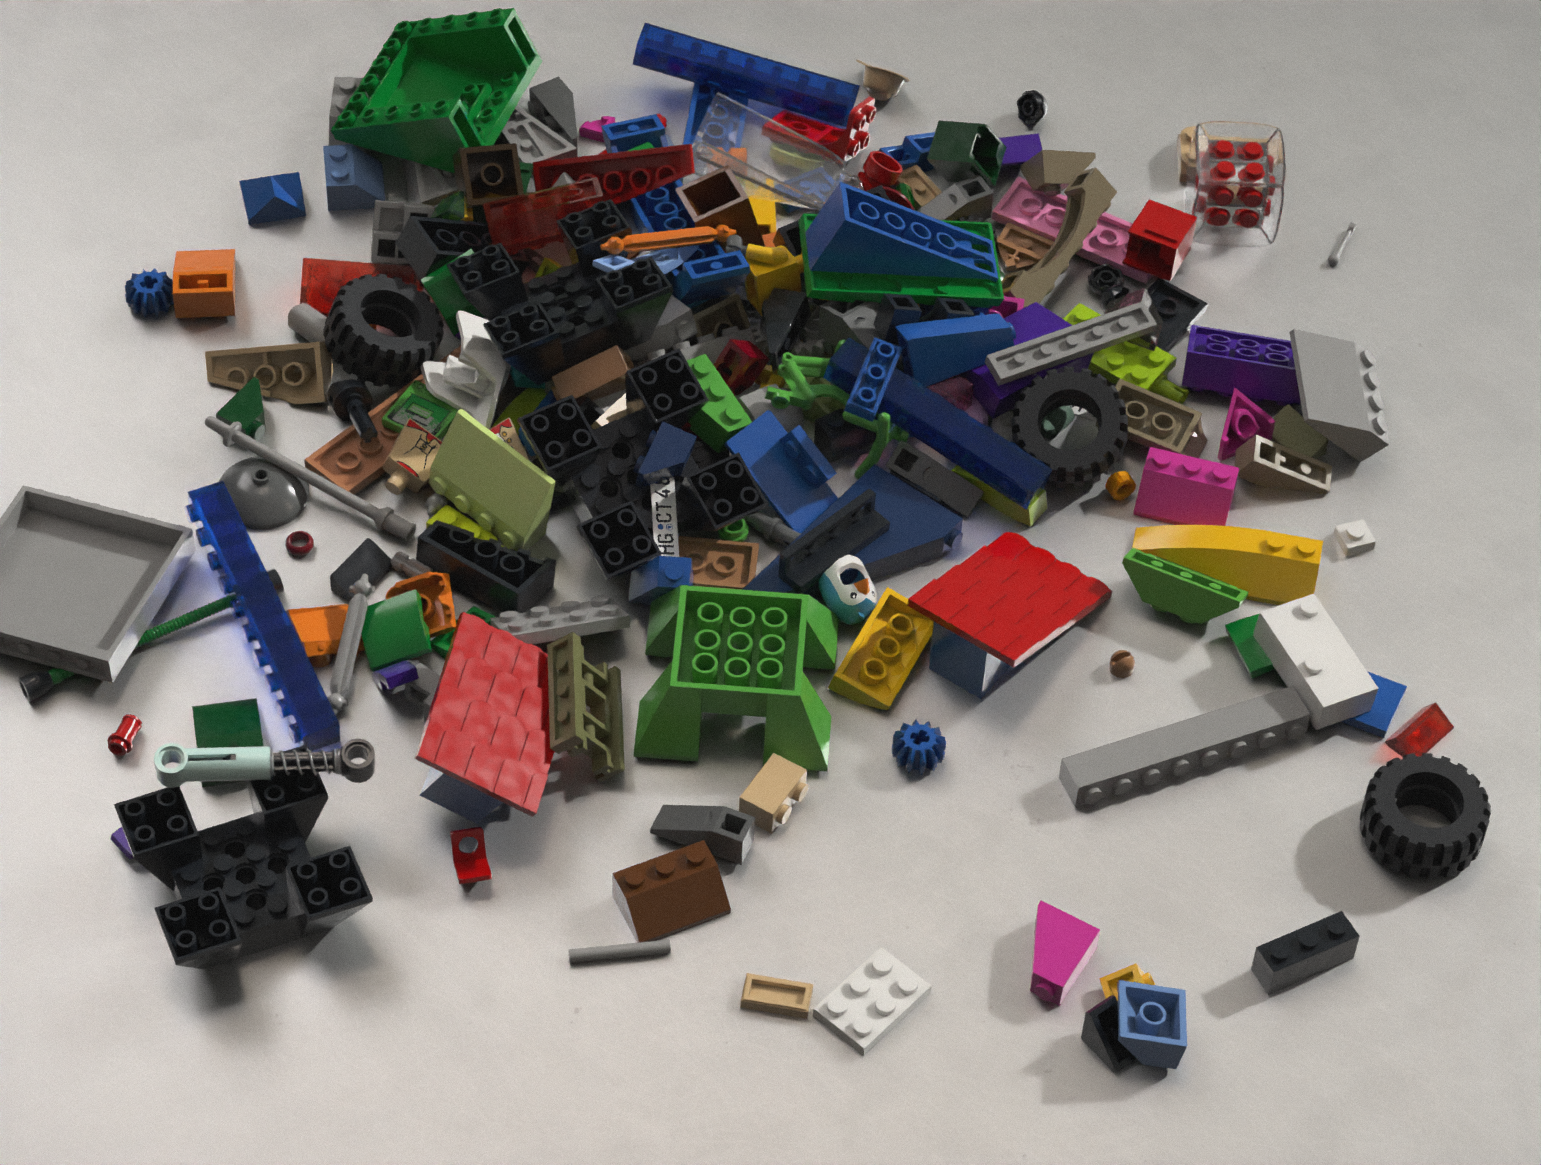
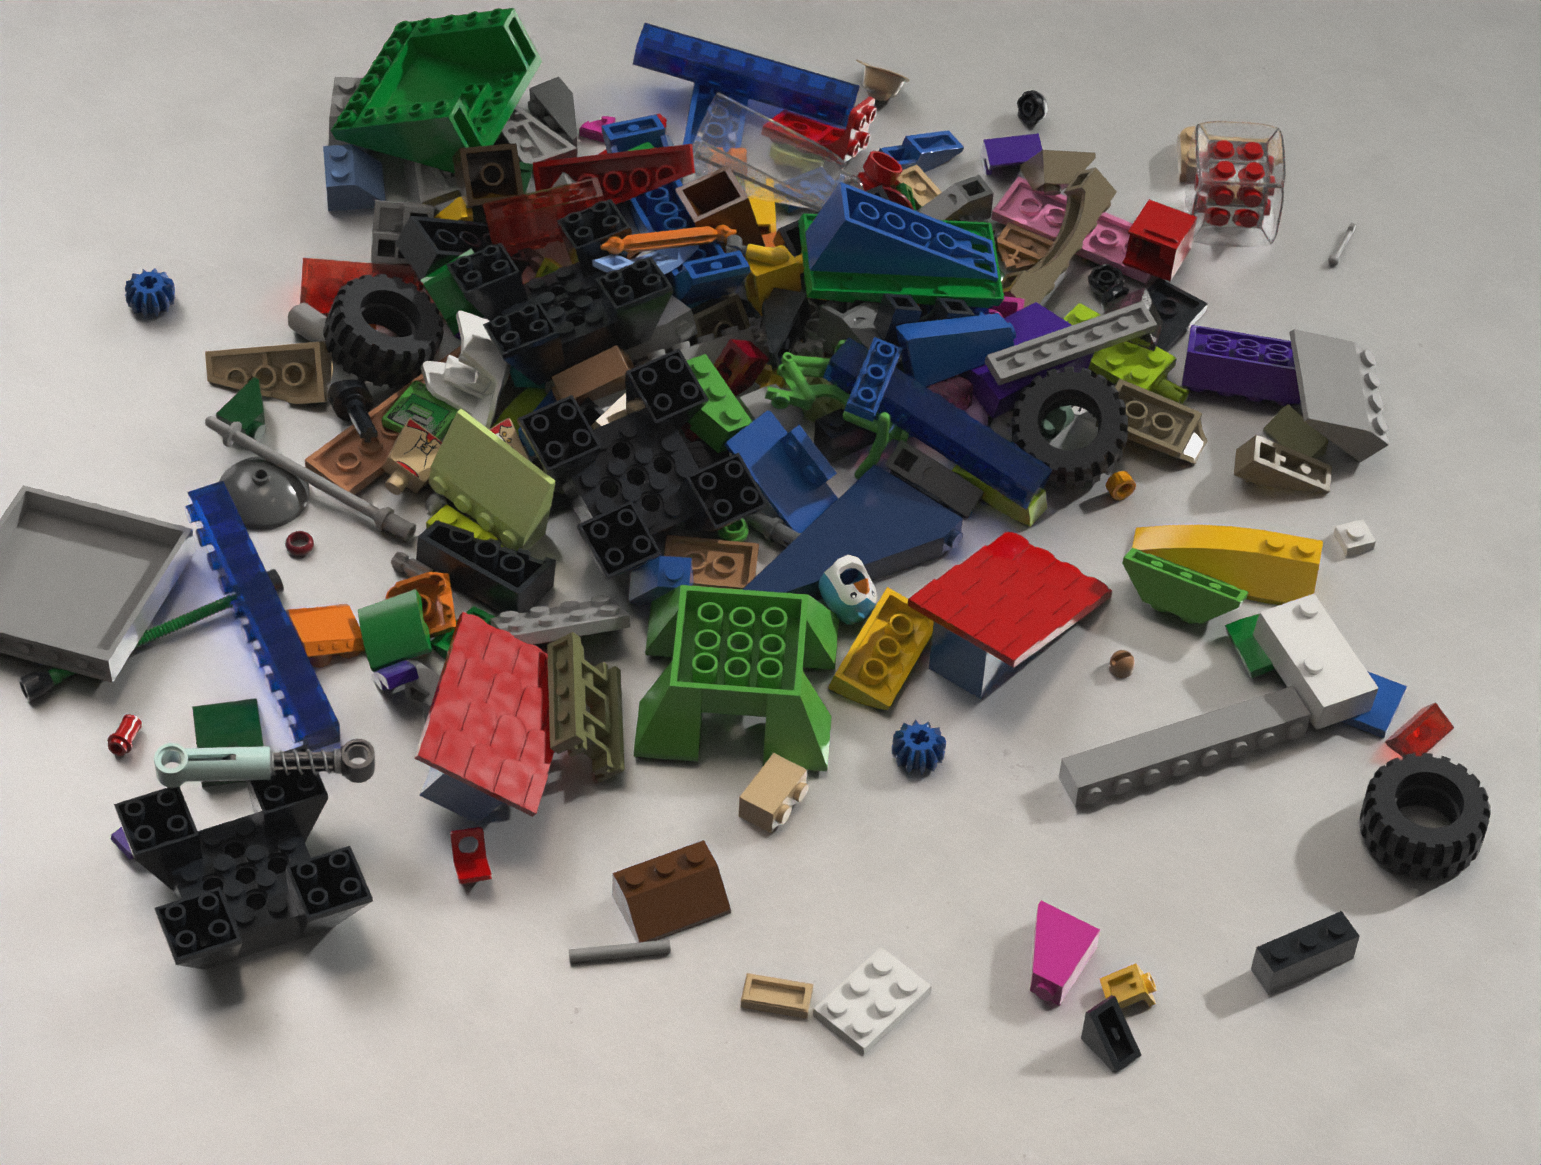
orange slope [173,249,235,318] -> none
blue slope [239,172,306,225] -> none
light grey wheel [322,574,375,719] -> none
black slope [330,538,392,601] -> none
clear green slope [430,190,464,220] -> none
dark blue slope [633,422,697,488] -> none
white sticker [650,477,679,557] -> none
dark grey slope [650,805,755,865] -> none
black fence [778,488,890,594] -> none
dark green piece [927,120,1006,186] -> none
medium blue slope [1117,980,1187,1069] -> none
dark pink slope [1133,447,1239,526] -> none
dark pink slope [1217,387,1275,461] -> none

